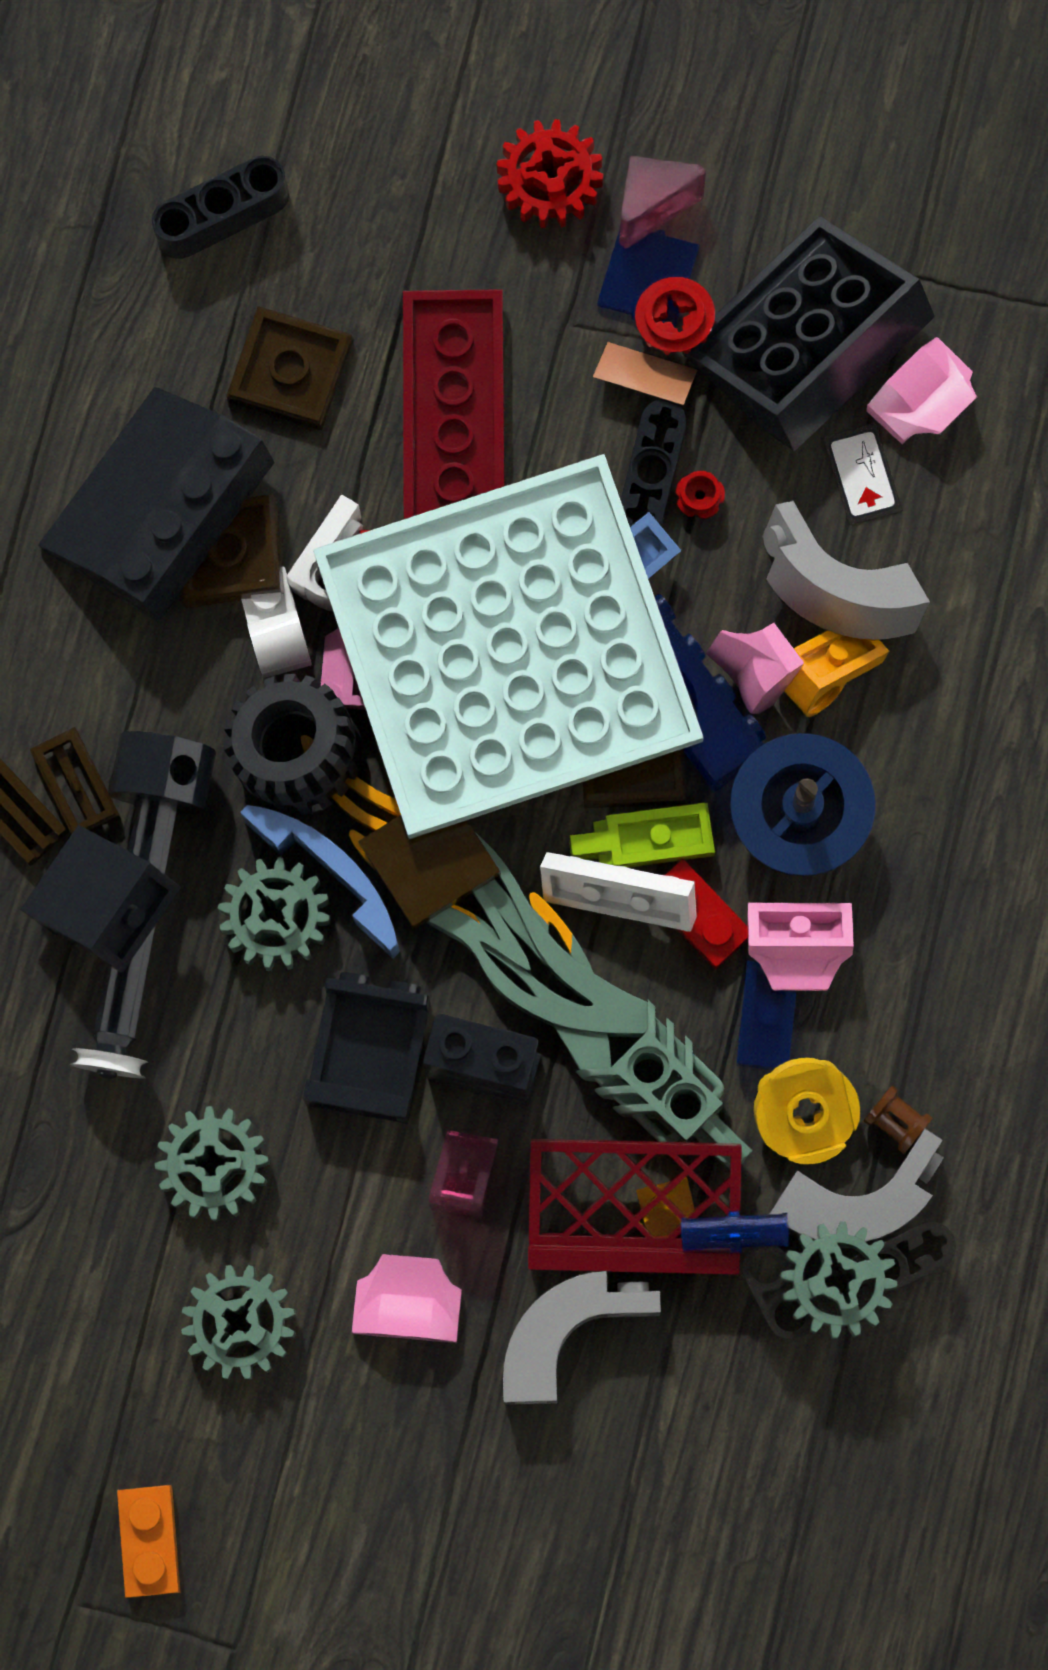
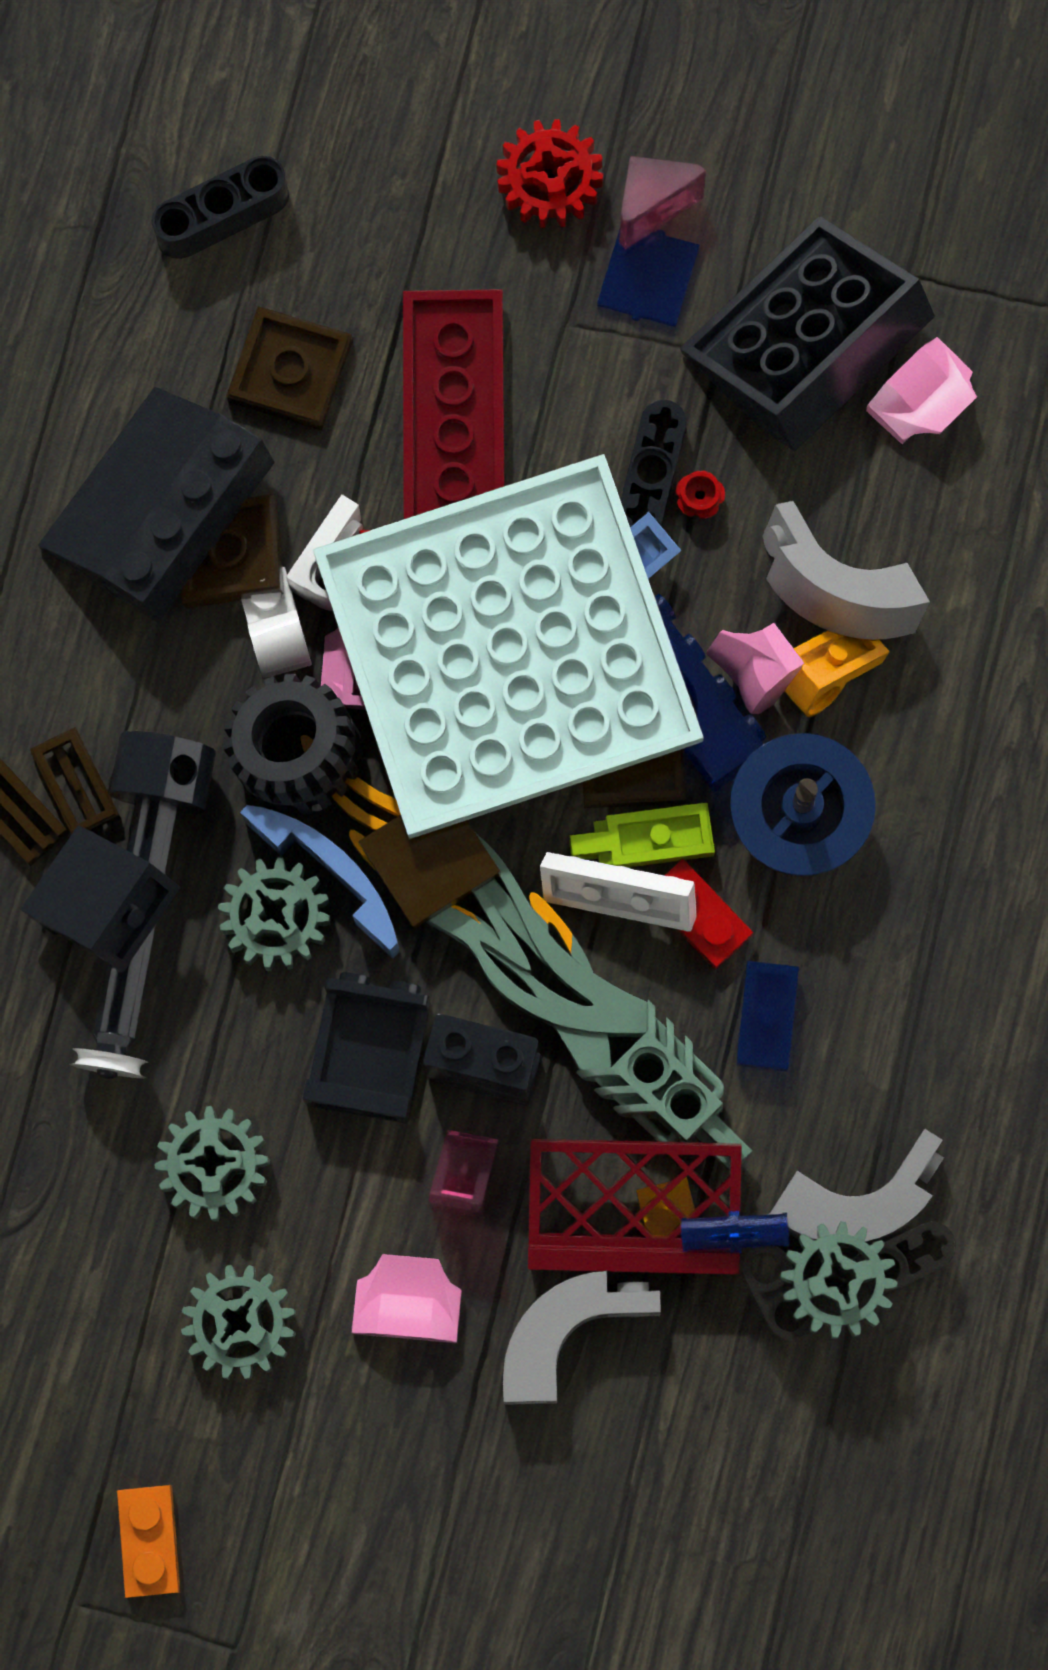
nougat sticker [593,342,697,405] -> none
red gear [635,277,715,355] -> none
bright pink slope [747,903,854,991] -> none
yellow plate [754,1058,860,1164] -> none
white sticker [823,423,903,525] -> none
reddish brown bush [863,1085,933,1154] -> none

